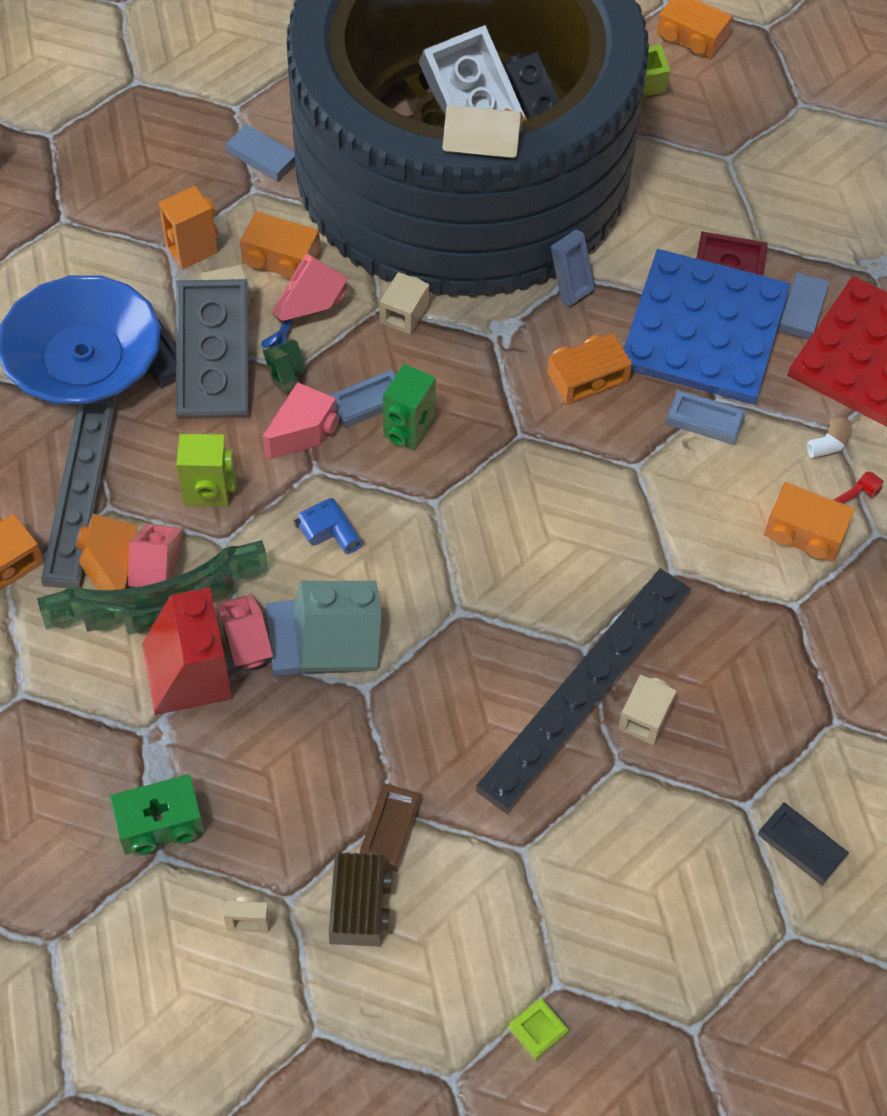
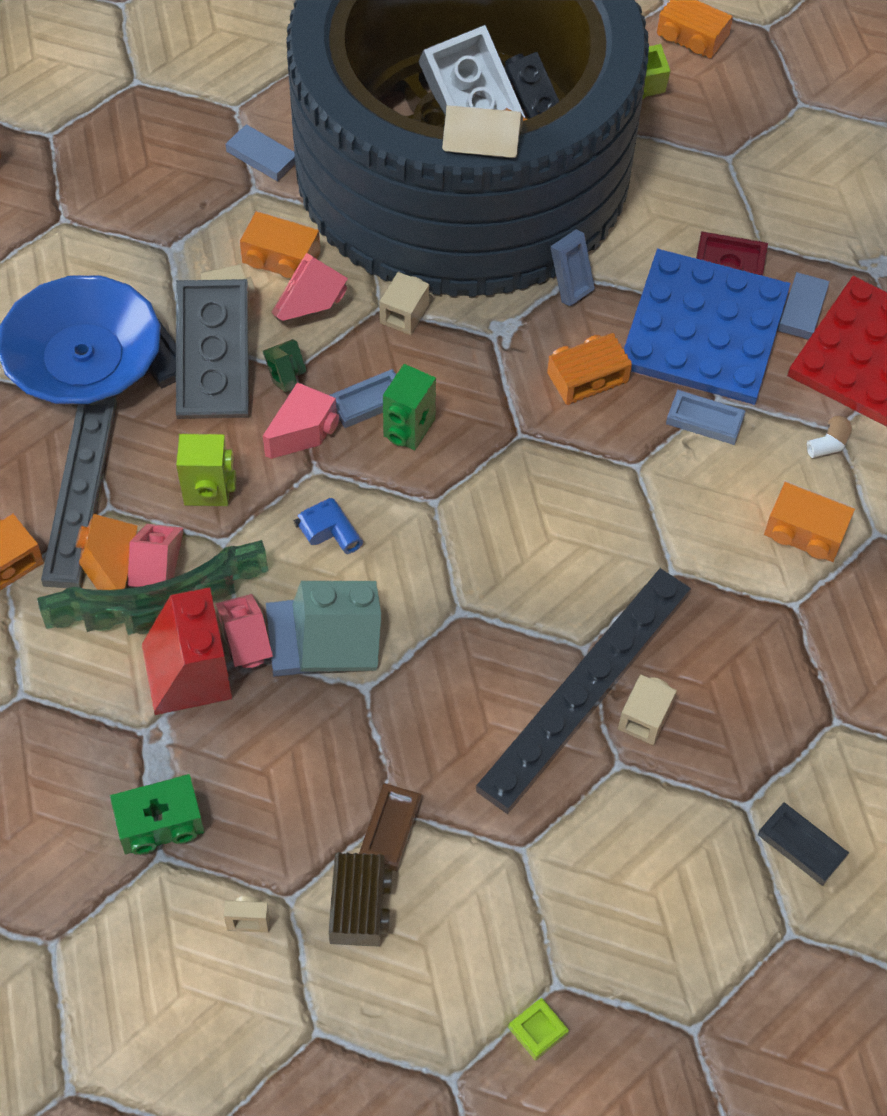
orange brick [158,185,219,270] -> none
blue hand [261,319,293,348] -> none
red hand [833,472,884,504] -> none

